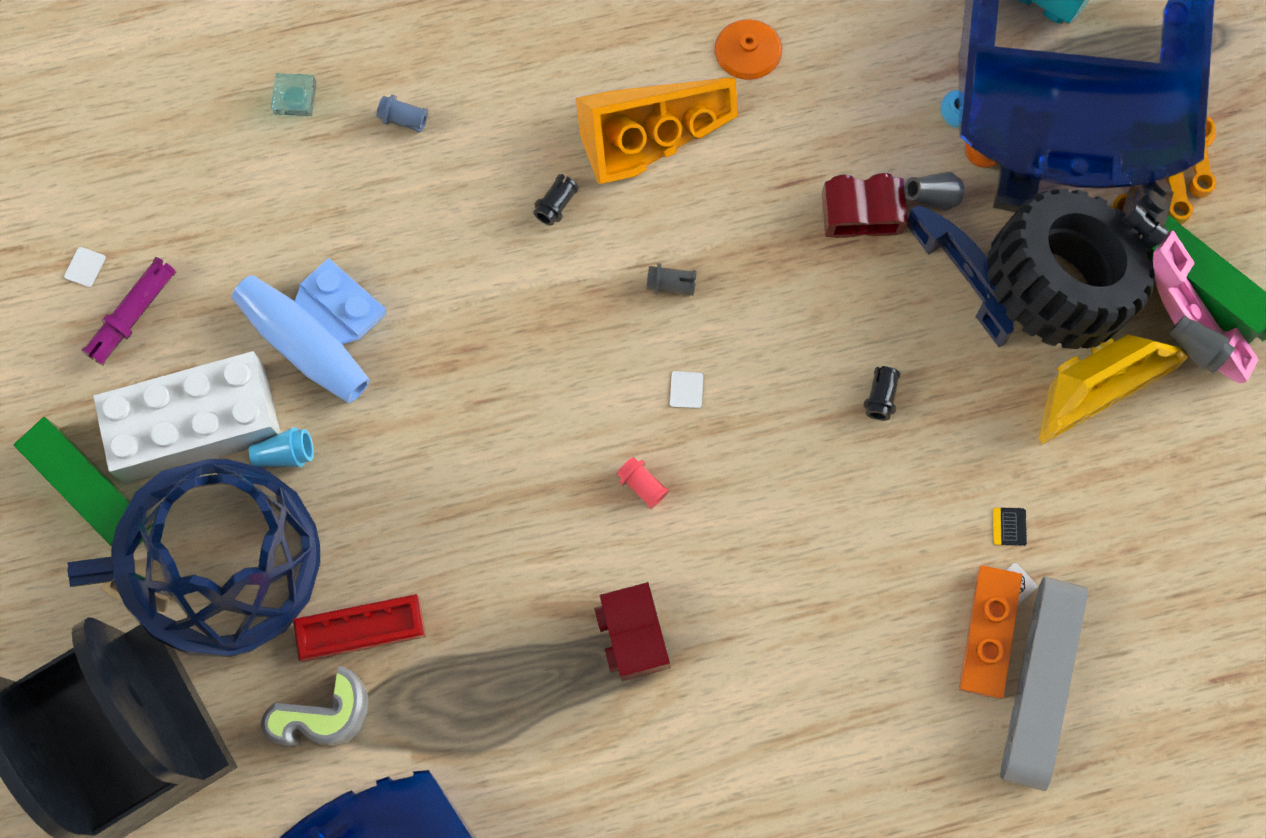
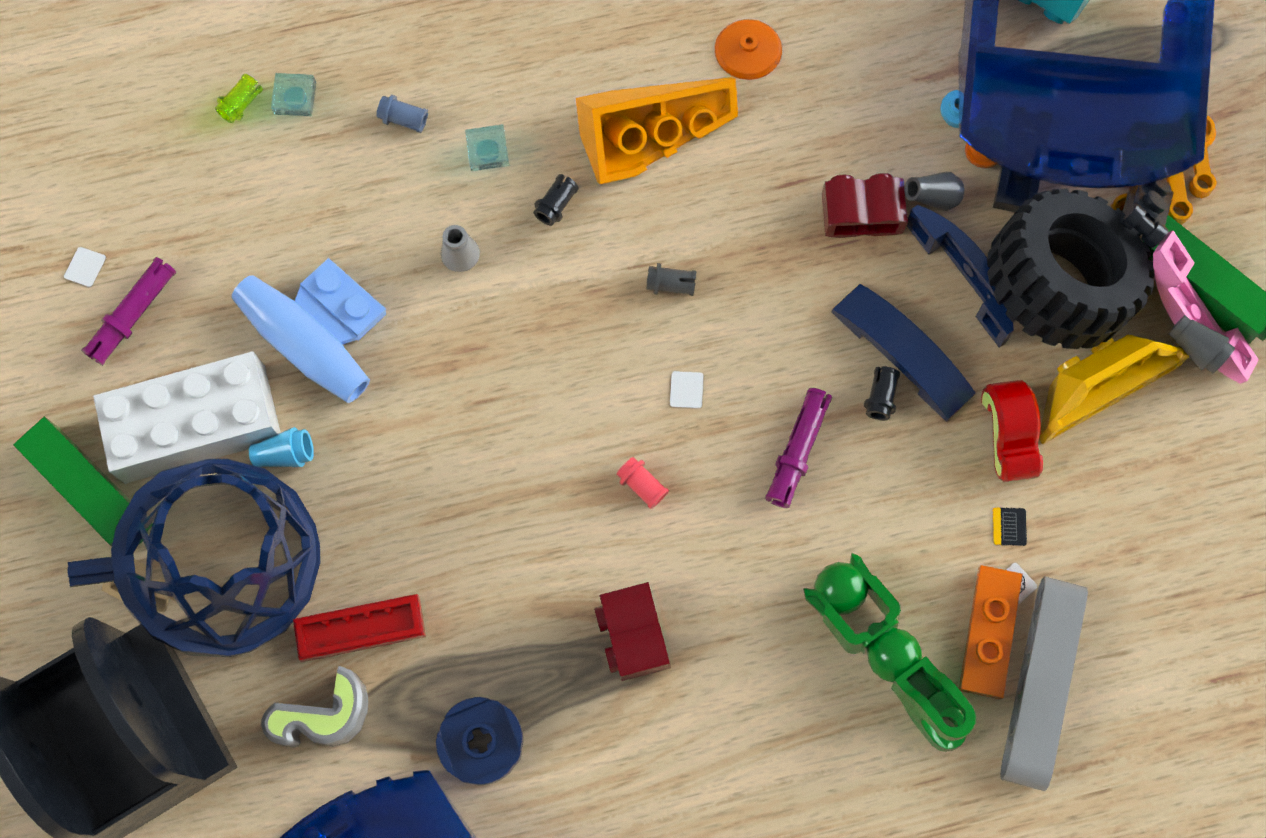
none -> clear neon green pin [215,74,263,123]
none -> dark blue plate [436,697,524,786]
none -> light grey cone [441,225,480,272]
none -> clear light blue plate [465,124,510,171]
none -> magenta pin [765,388,832,509]
none -> green piece [803,553,976,752]
none -> dark blue slope [832,284,976,422]
none -> red animal [981,380,1043,482]

